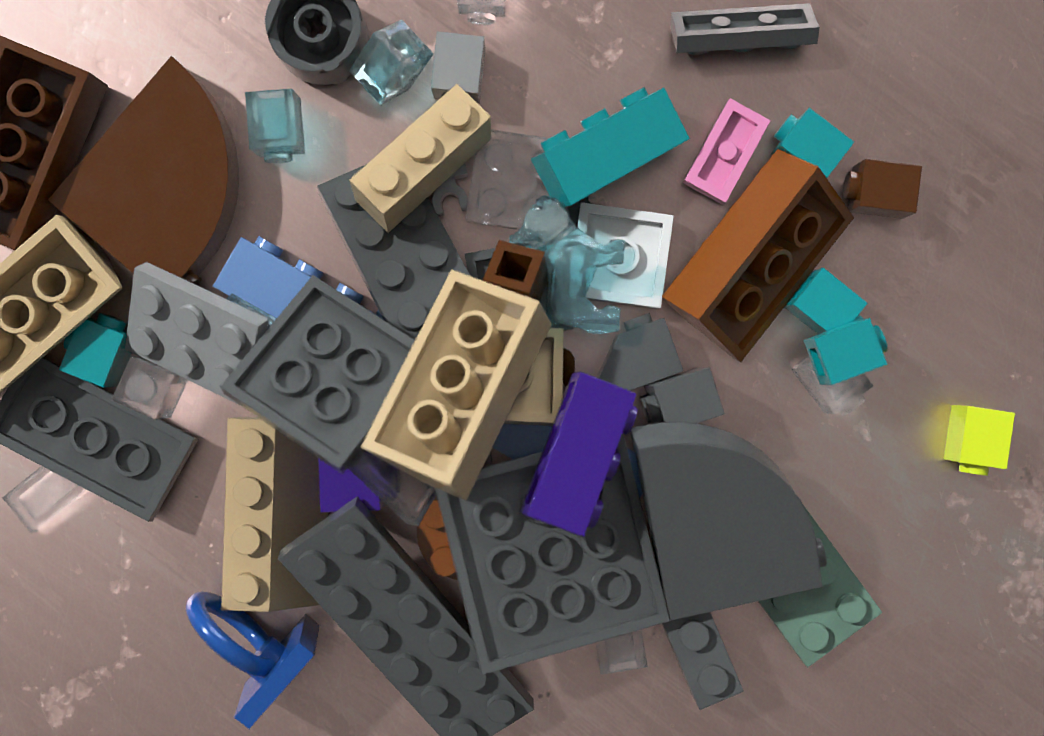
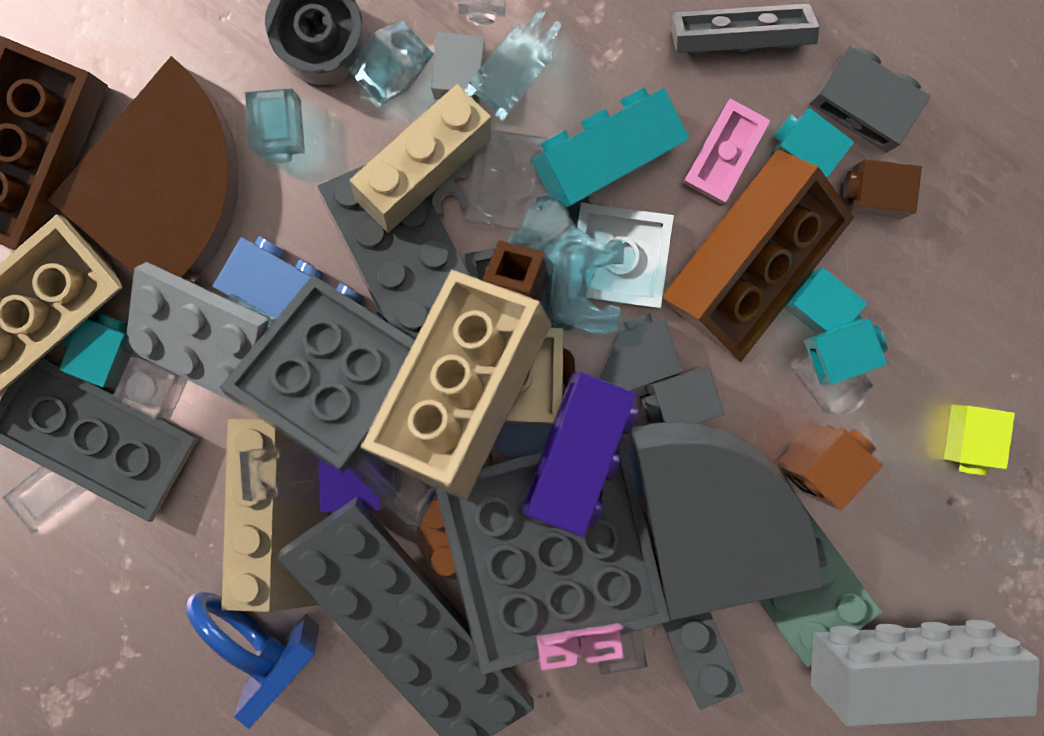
none -> clear tile [239,443,320,502]
none -> clear light blue arm [464,9,562,121]
none -> bright pink piece [537,623,623,671]
none -> dark orange brick [774,424,883,511]
none -> dark grey brick [809,46,931,153]
none -> light grey brick [811,619,1040,727]

